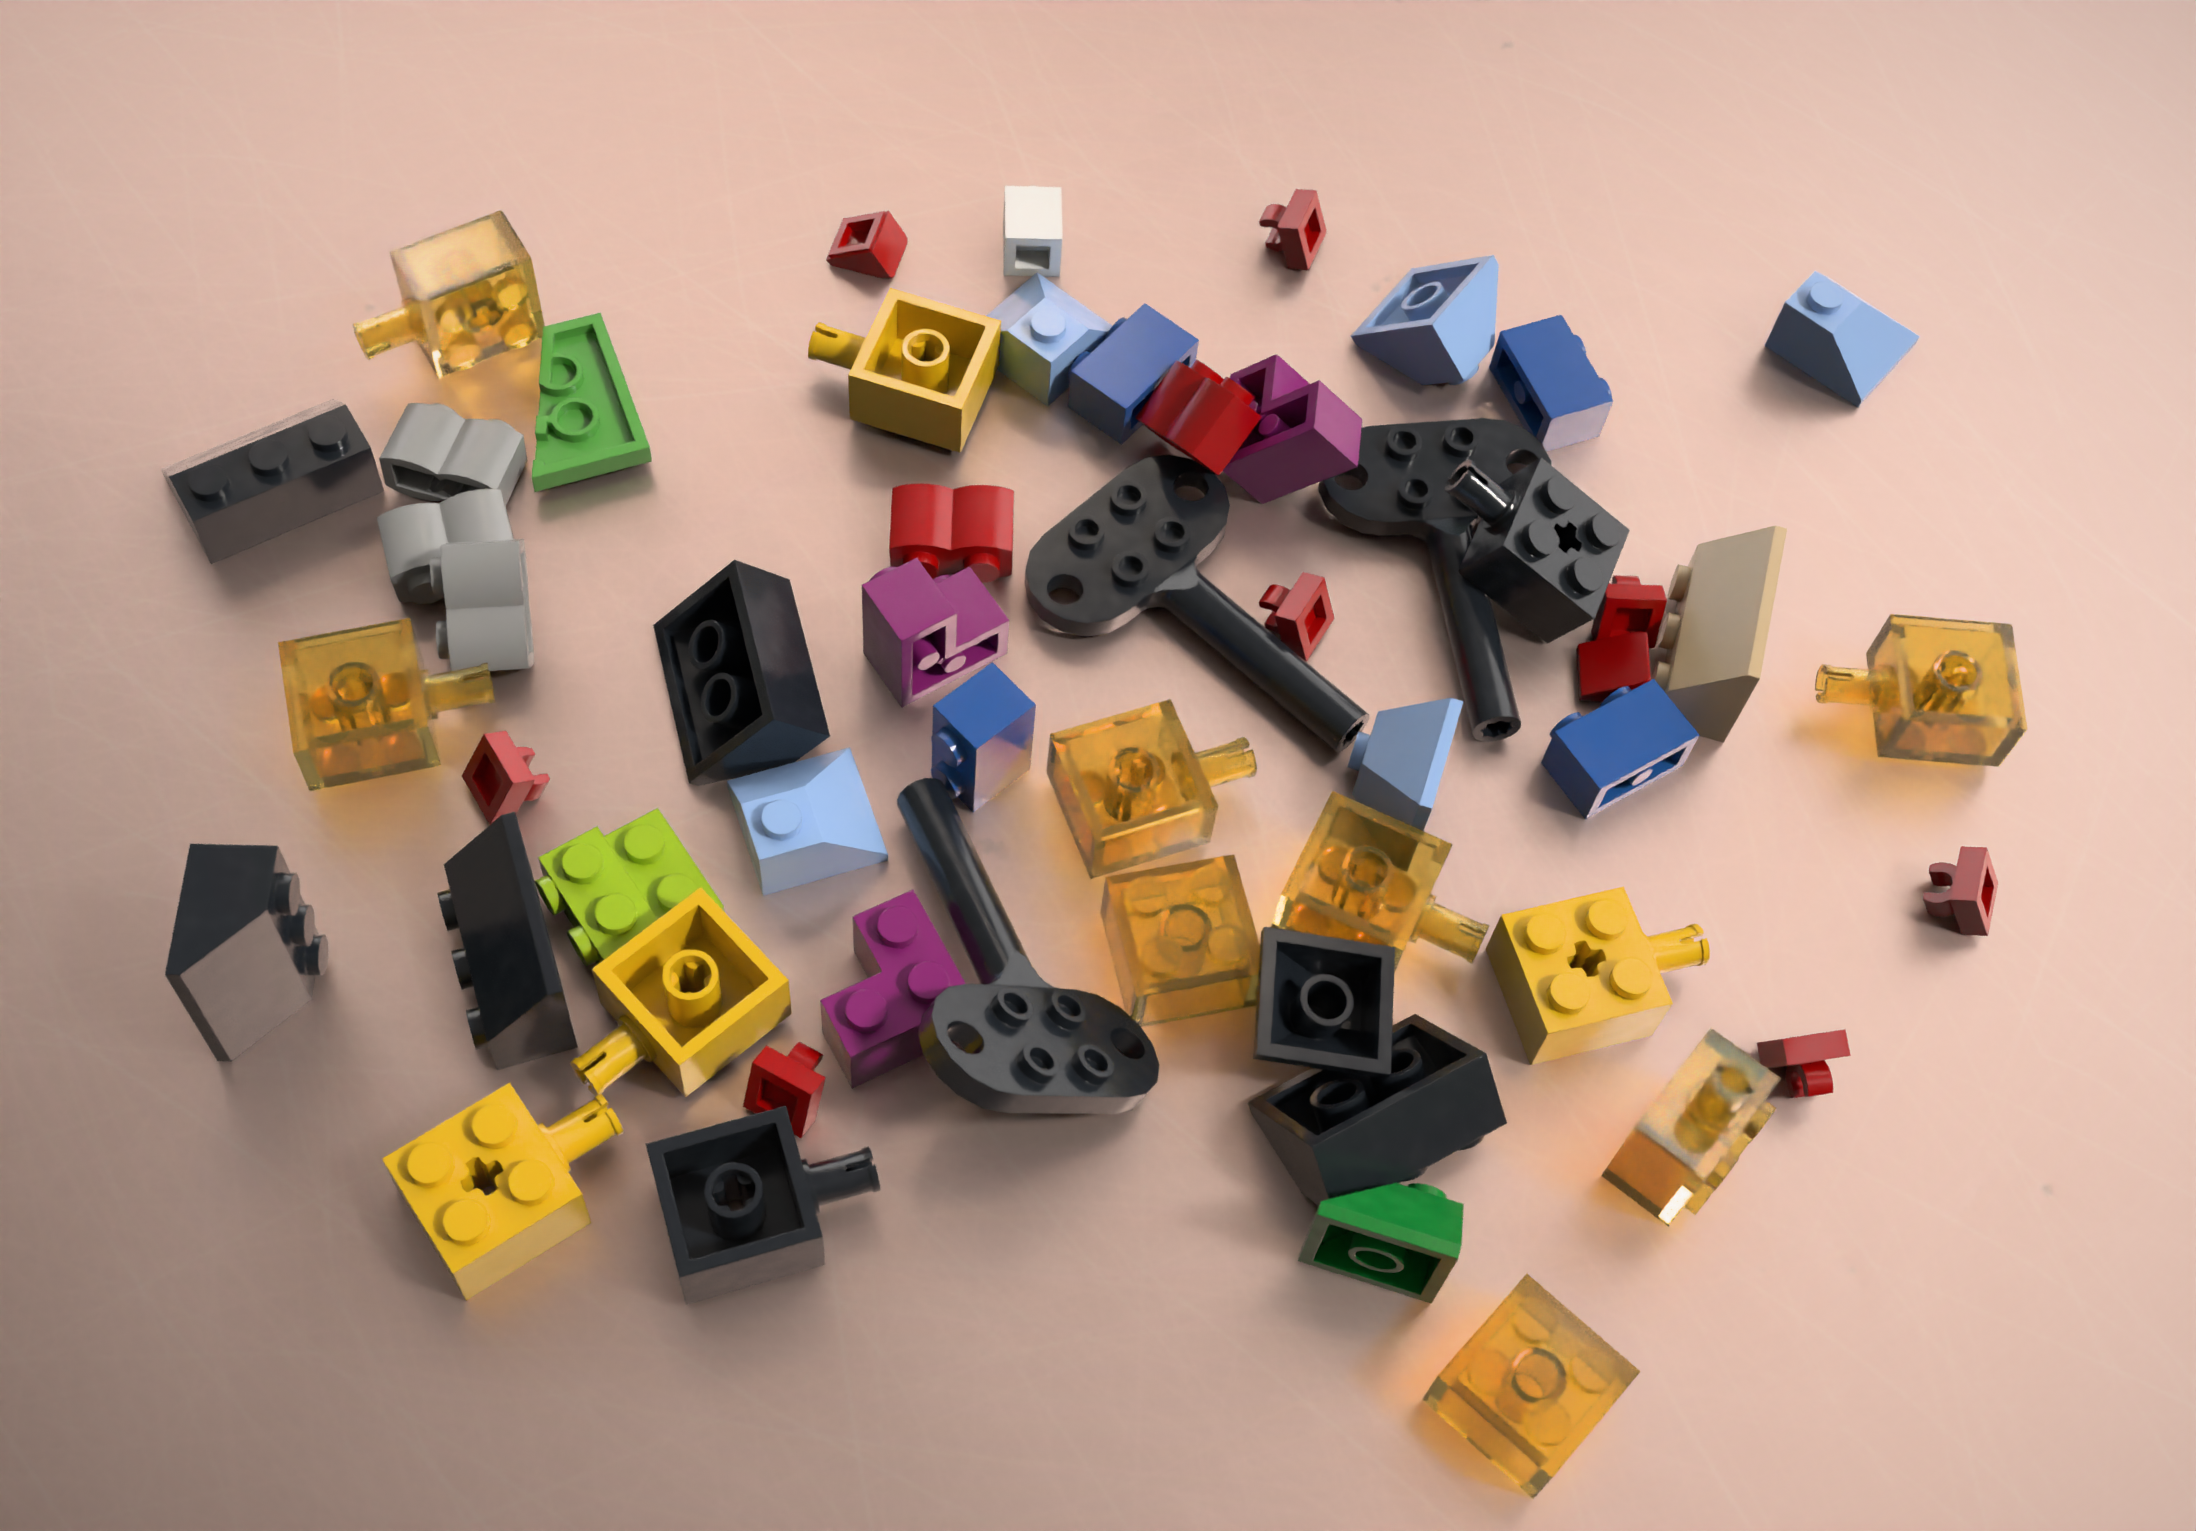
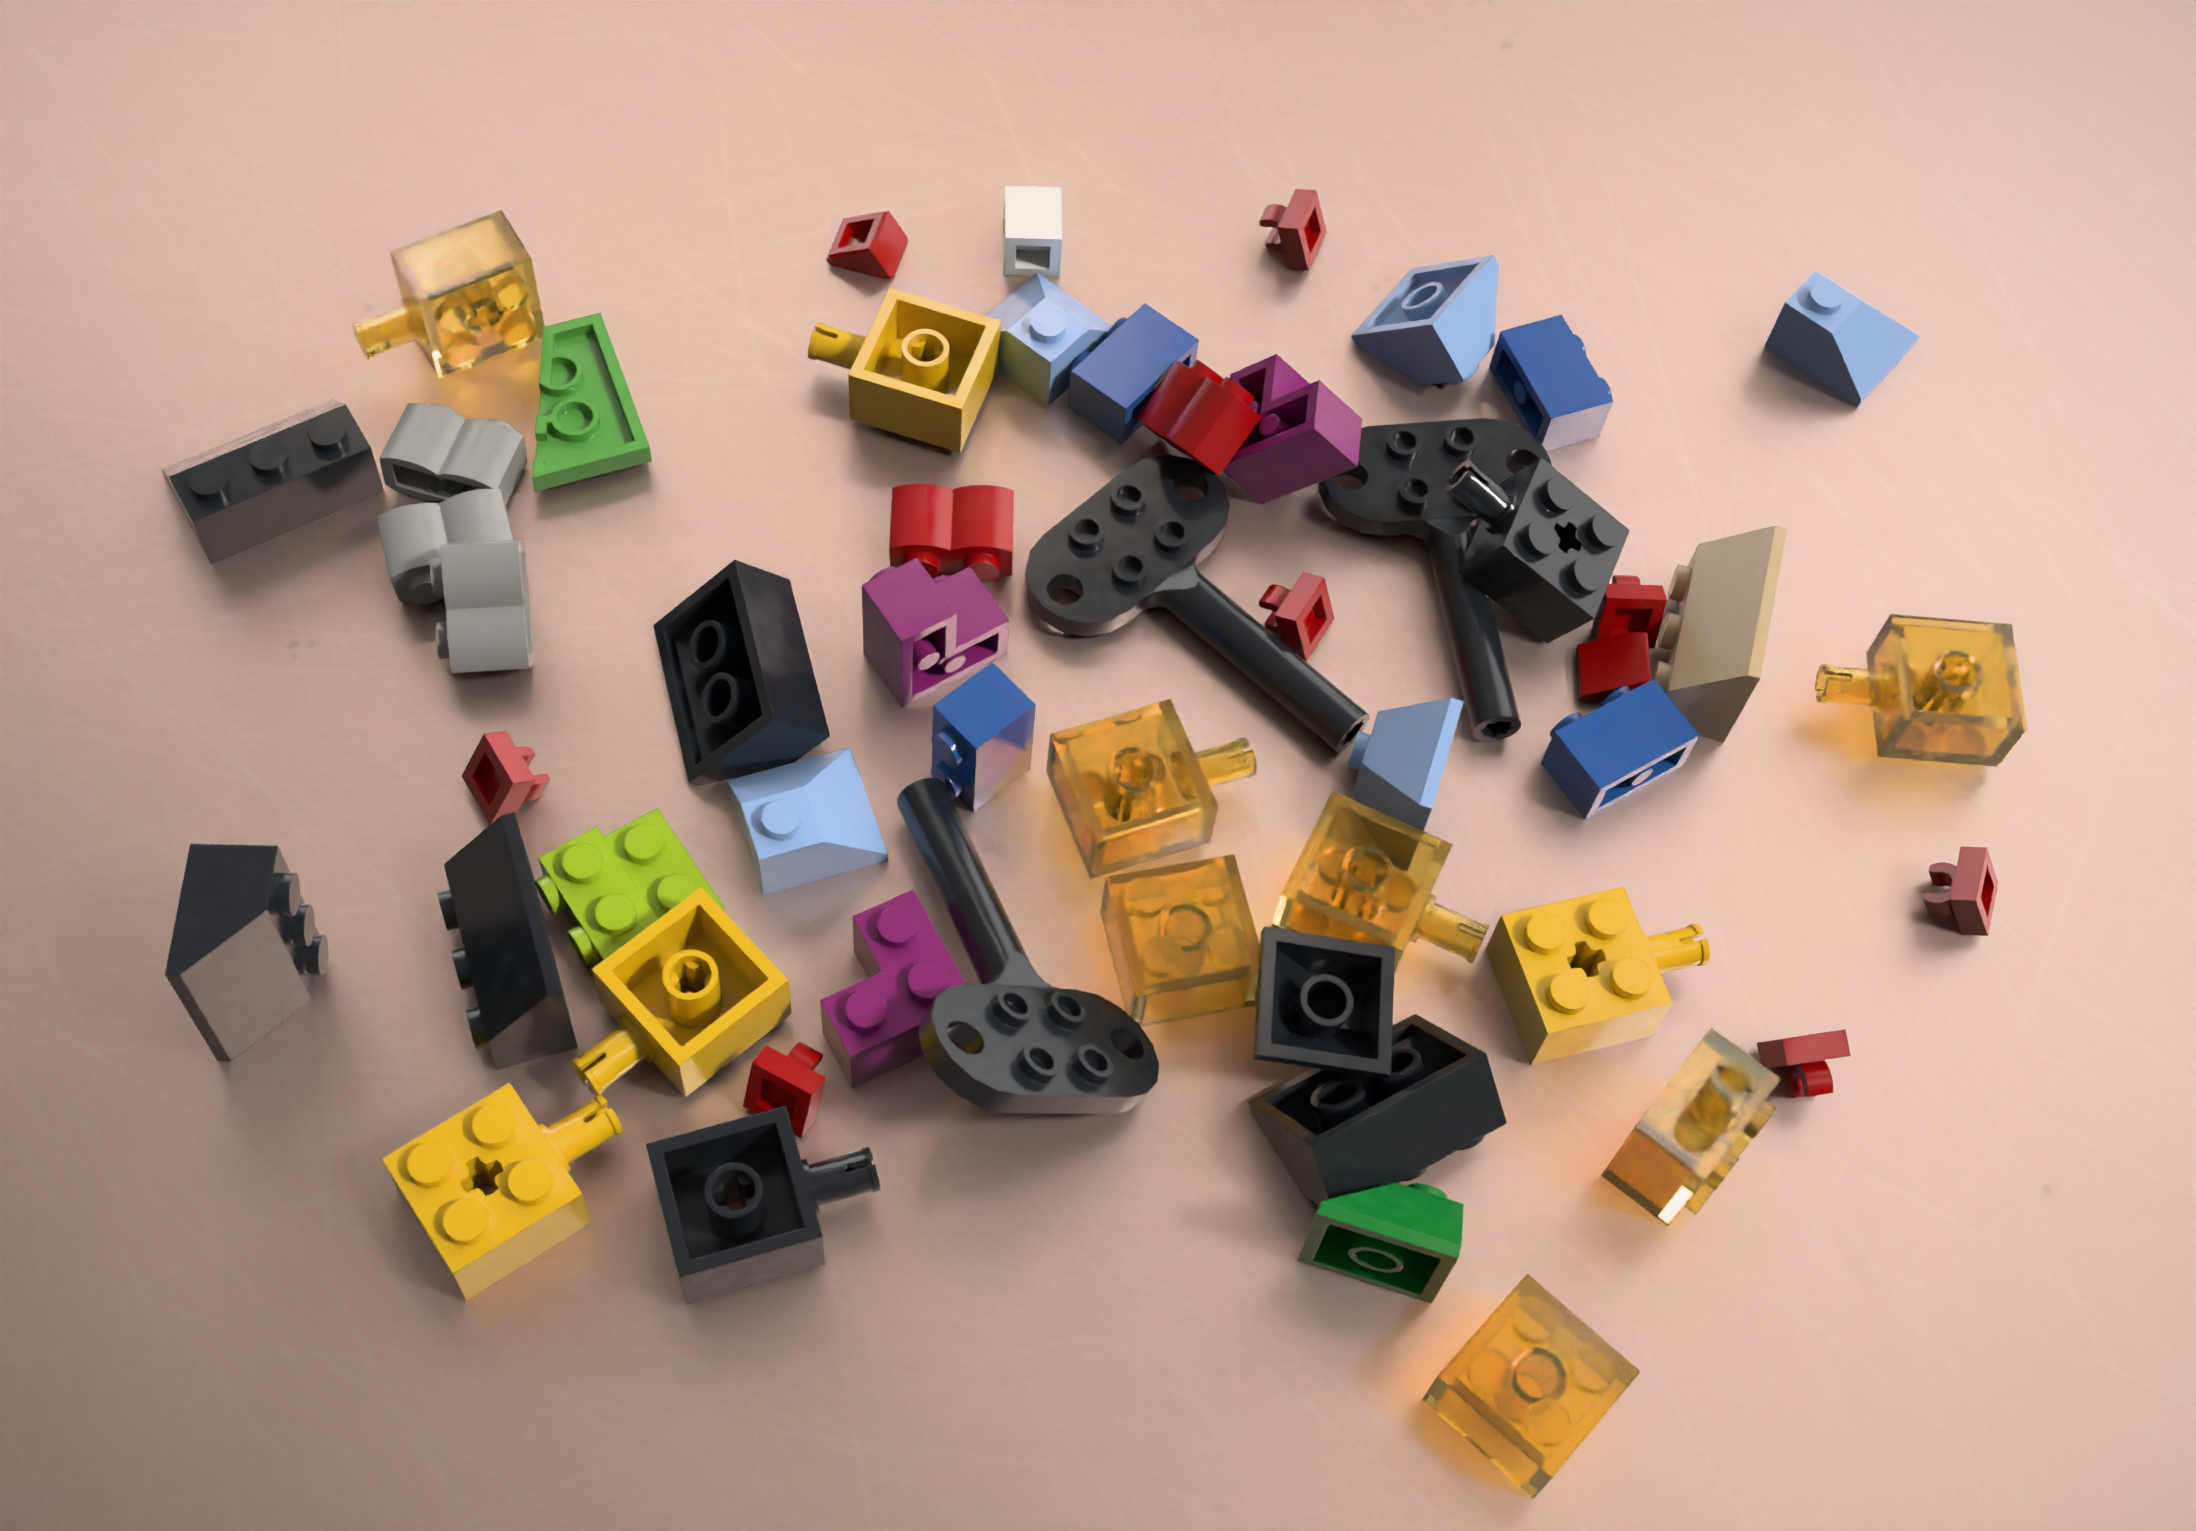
clear yellow brick [278,618,496,791] -> none

